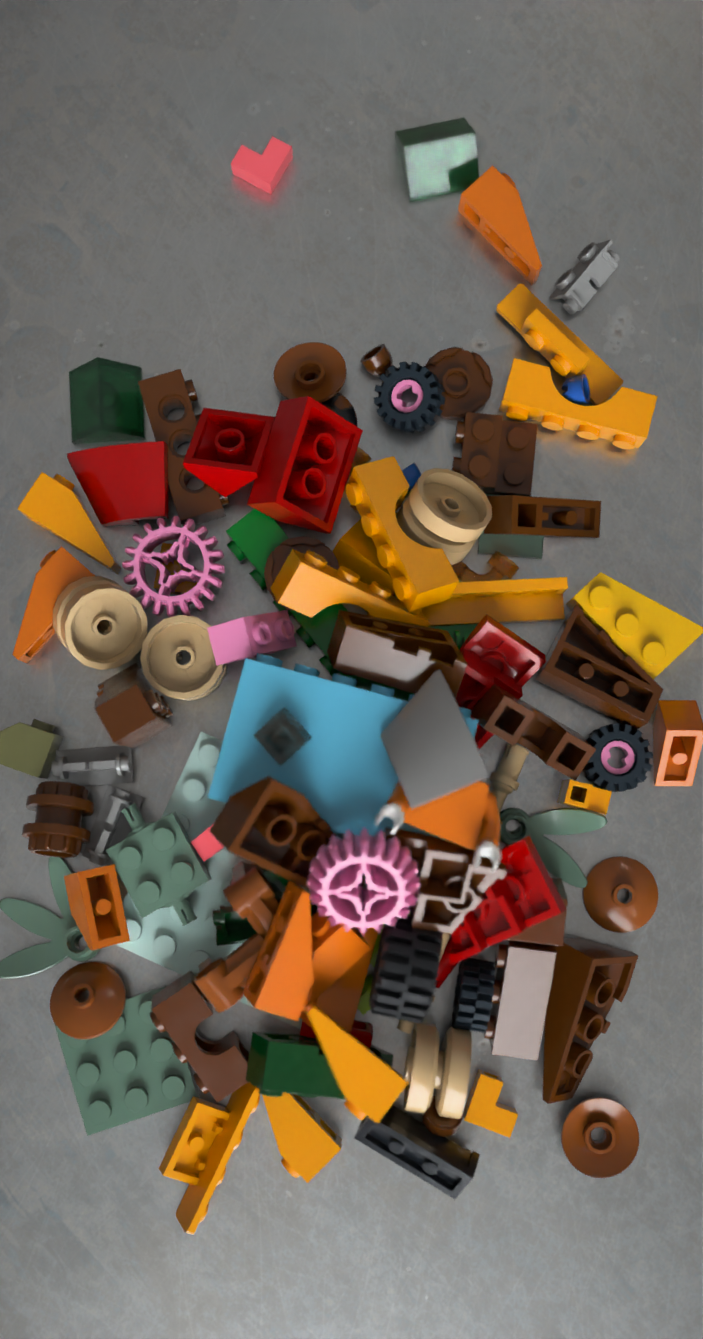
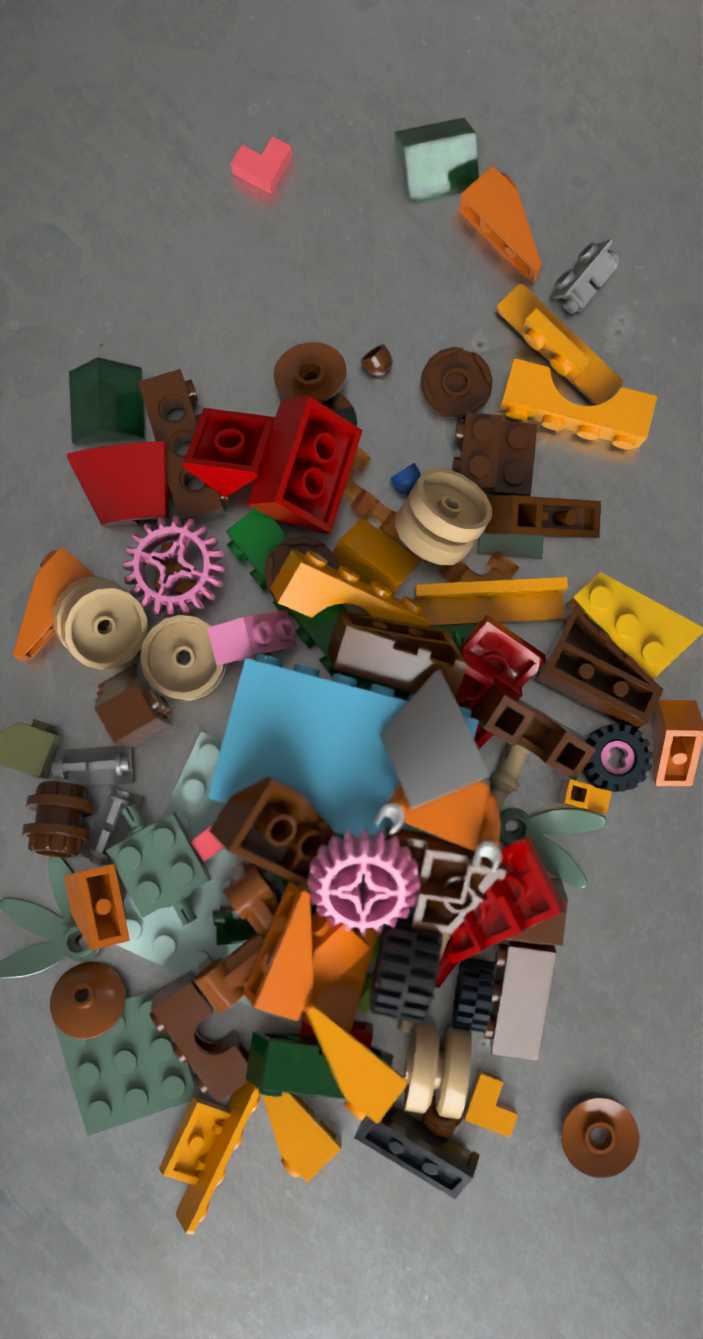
light orange slope [17,472,122,575] -> none
clear smoke tile [254,707,312,766] -> none
light orange arch [346,456,459,612] -> none
black bush [374,362,445,433] -> none
reddish brown wedge [542,937,639,1104] -> none
blue hinge [561,374,590,405] -> none
dark orange dish [582,856,658,933] -> none

